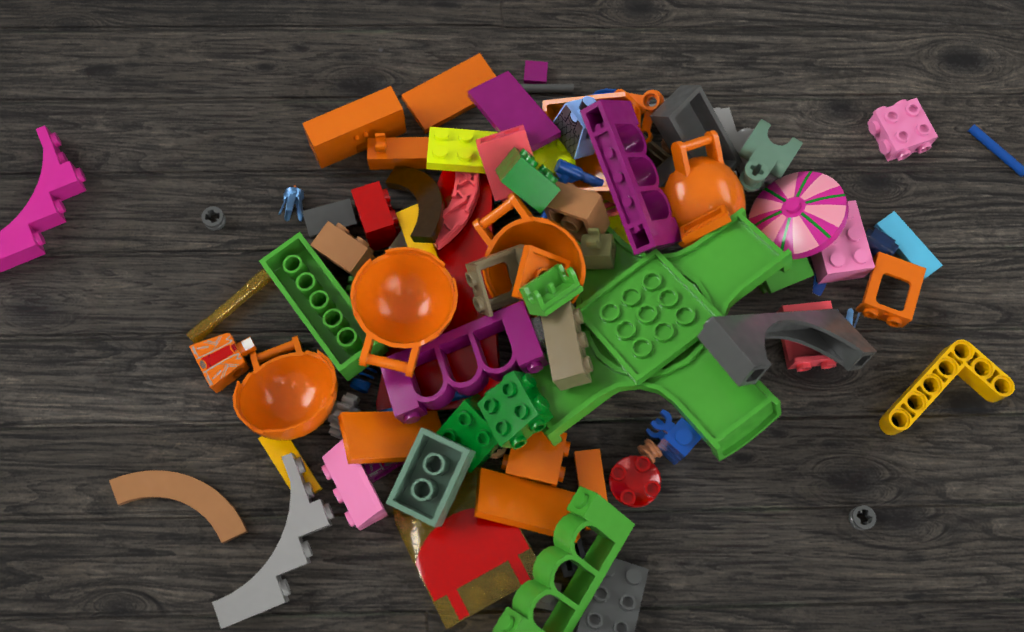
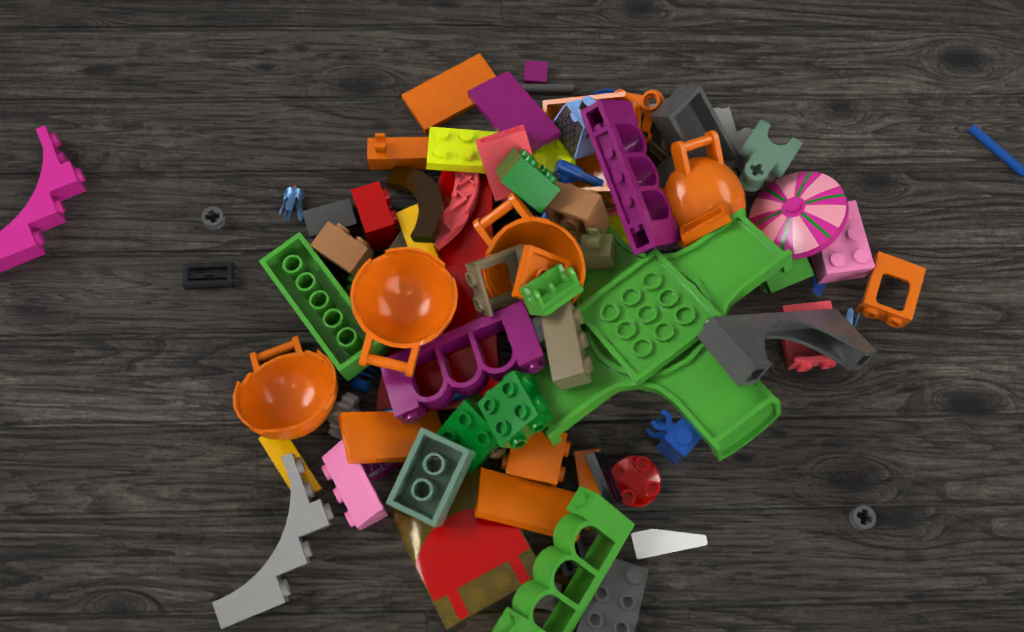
medium nougat tile [109,470,248,544] -> none
clear yellow piece [186,268,272,344] -> none
orange torso [189,333,257,393] -> none
orange brick [302,86,407,169] -> none
nougat bush [637,438,662,464] -> none
dark blue brick [865,227,899,256] -> none
bright pink brick [867,98,938,161] -> none
medium azure tile [874,211,943,280] -> none
yellow beam [879,339,1015,436] -> none
none -> black tile [182,262,235,290]
none -> black tile [586,452,623,505]
none -> white sticker [631,529,708,559]

